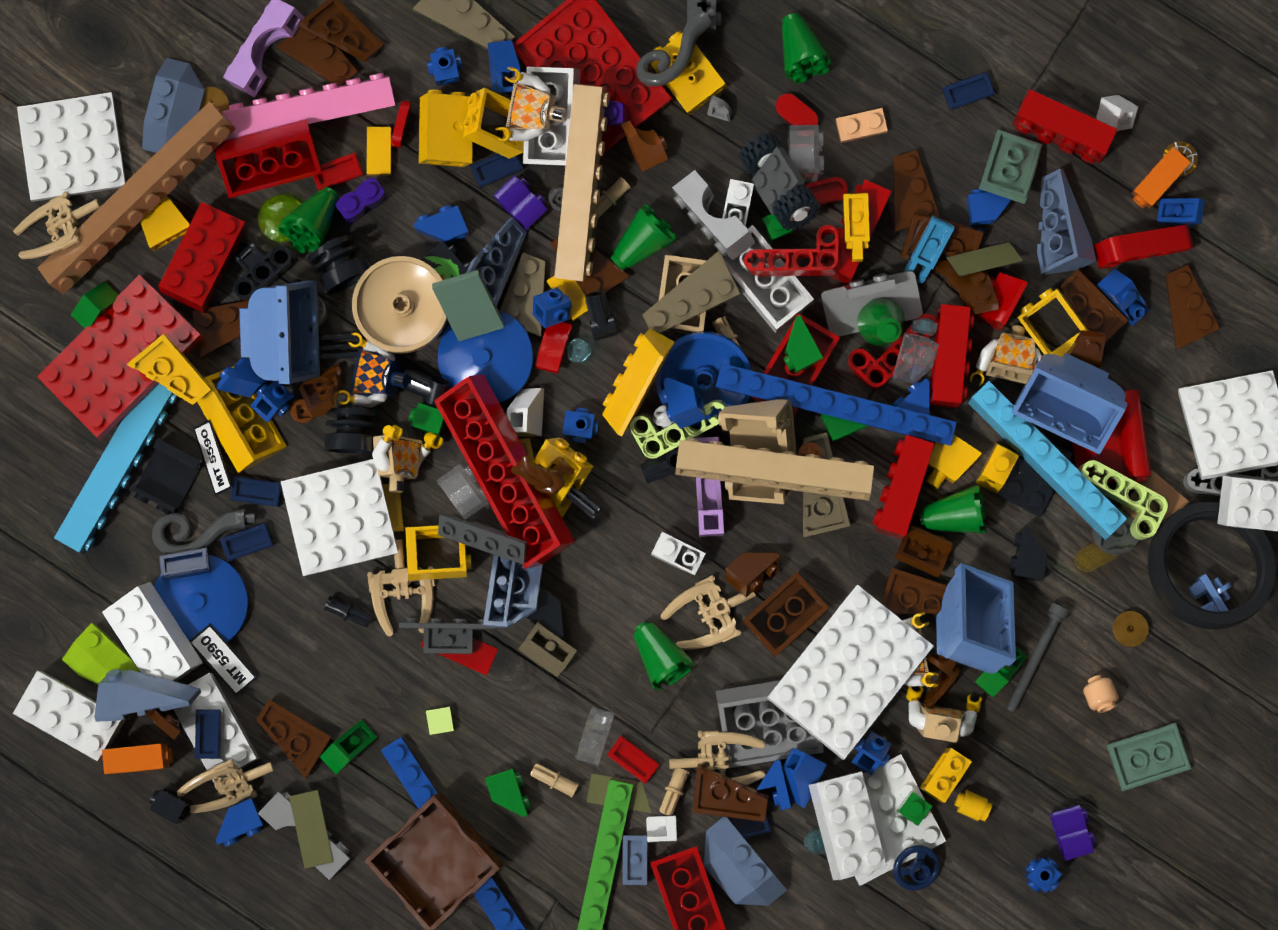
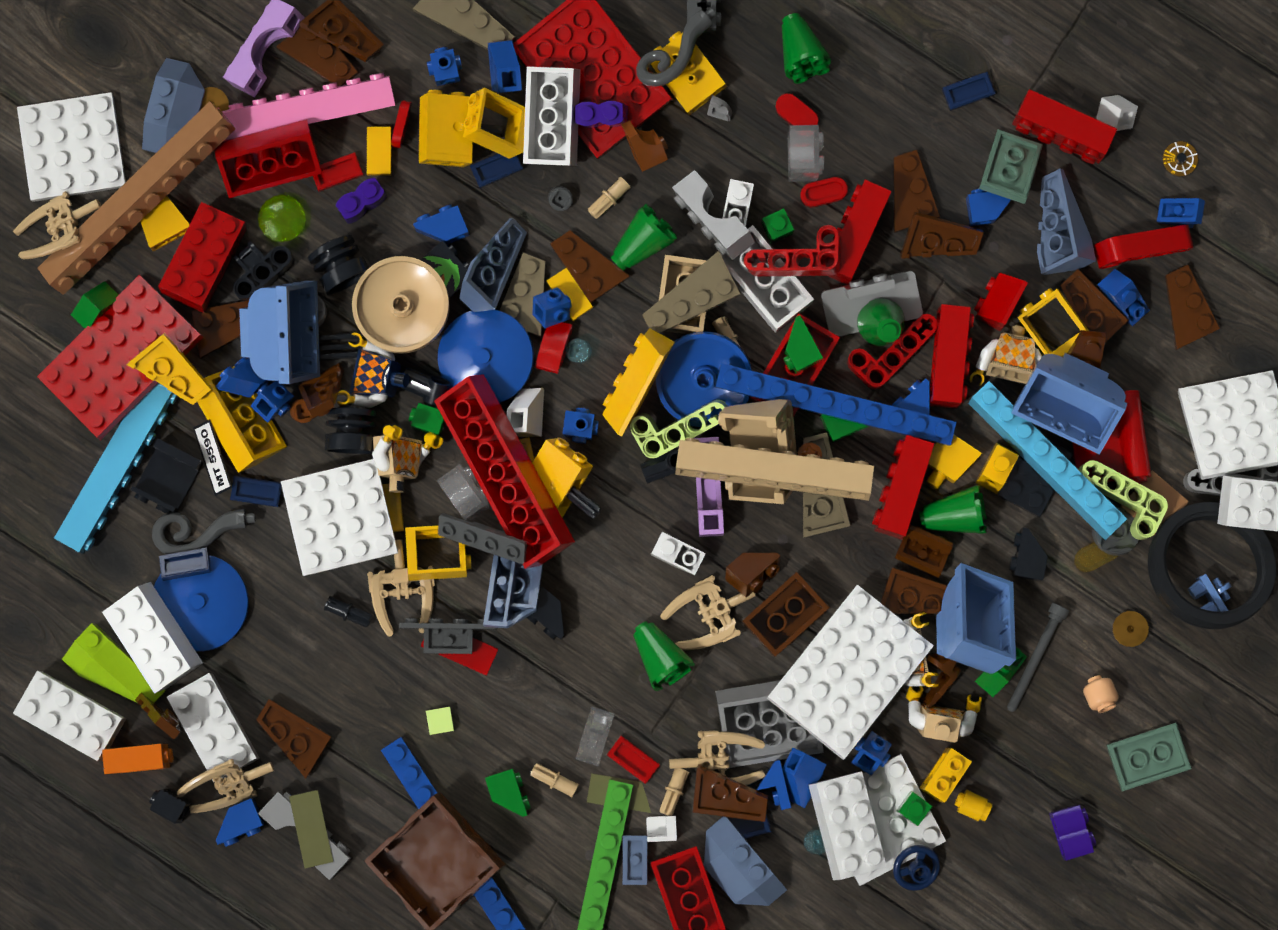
sand blue wedge [94,669,201,722] -> none
white sticker [189,624,258,696] -> none
dark blue tile [195,709,221,759] -> none
dark blue tile [220,523,274,562] -> none
green cone [278,187,339,253] -> none
green slope [320,720,377,775] -> none
sand green tile [432,270,504,341] -> none
dark purple brick [493,175,548,231] -> none
torso [495,67,566,142] -> none
reddish brown hair [511,455,575,495] -> none
dark tan brick [518,623,577,677] -> none
tan brick [554,84,610,281] -> none
black piece [585,290,618,341] -> none
white plate [653,405,674,428] -> none
blue slope [662,377,707,429] -> none
plate [739,133,820,230] -> none
light nougat plate [835,108,888,143] -> none
yellow hinge [843,193,870,262] -> none
clear slope [892,333,939,383] -> none
dark azure hinge [904,215,955,283] -> none
clear light blue tile [910,318,938,336] -> none
reddish brown wing [935,260,999,314] -> none
olive sticker [946,242,1023,276] -> none
blue brick [1024,857,1062,893] -> none
orange window [1132,147,1191,209] -> none

